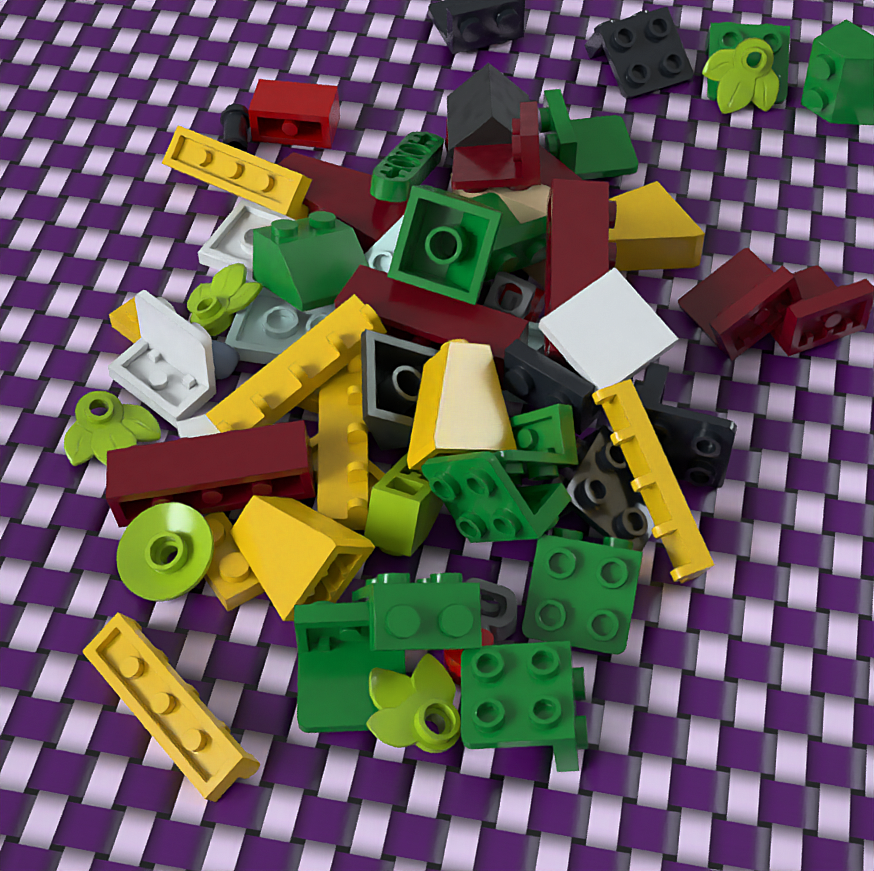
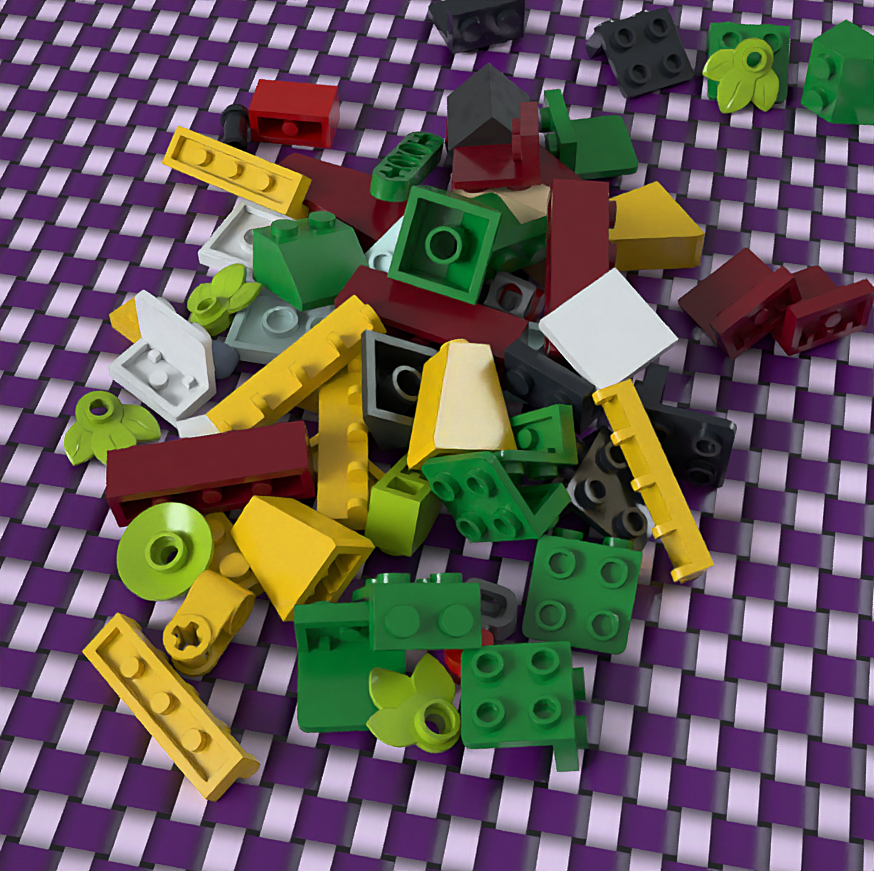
none -> yellow piece [163,569,256,678]

